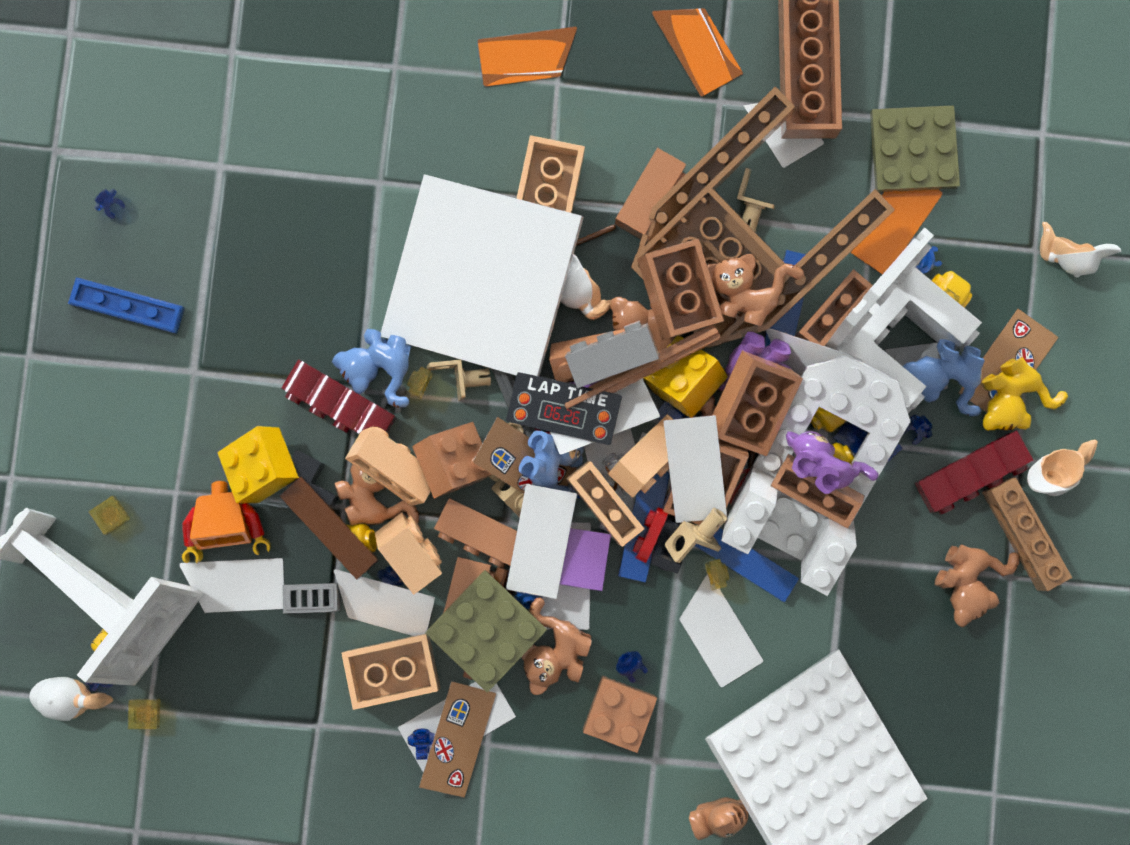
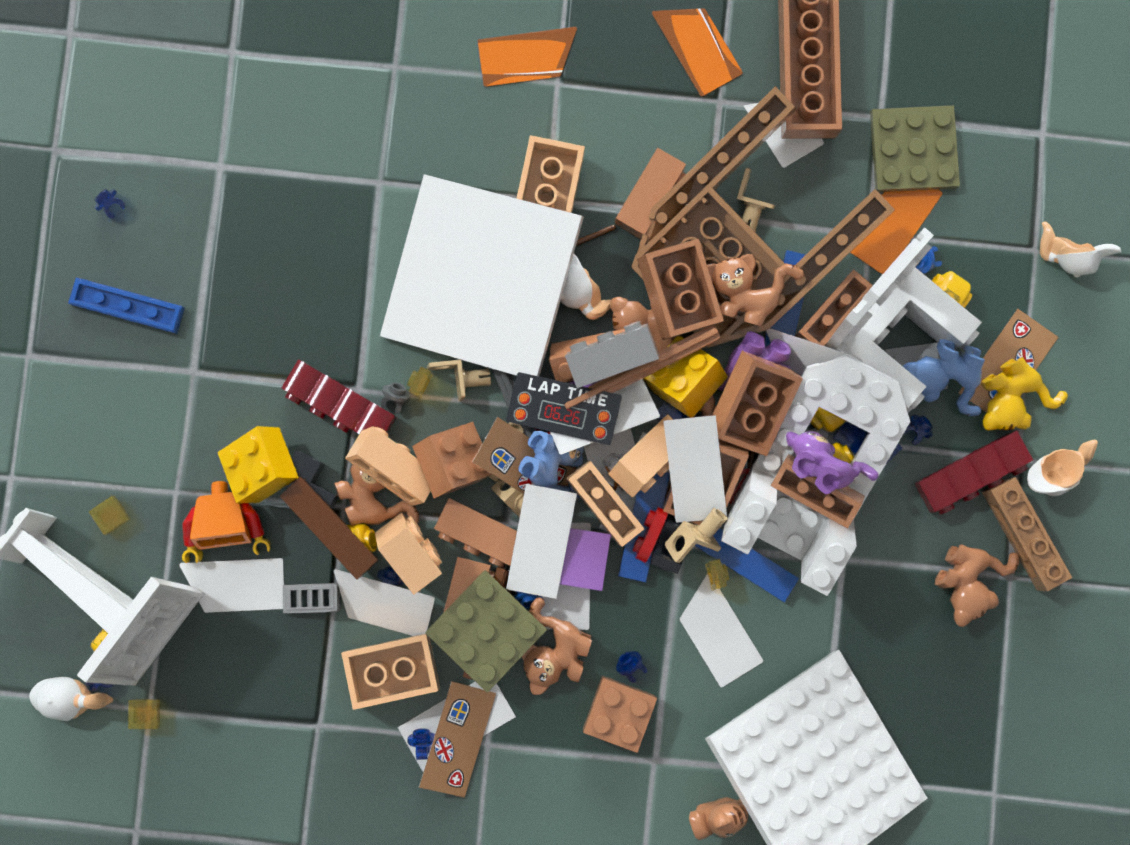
medium blue animal [332,329,412,408] -> none

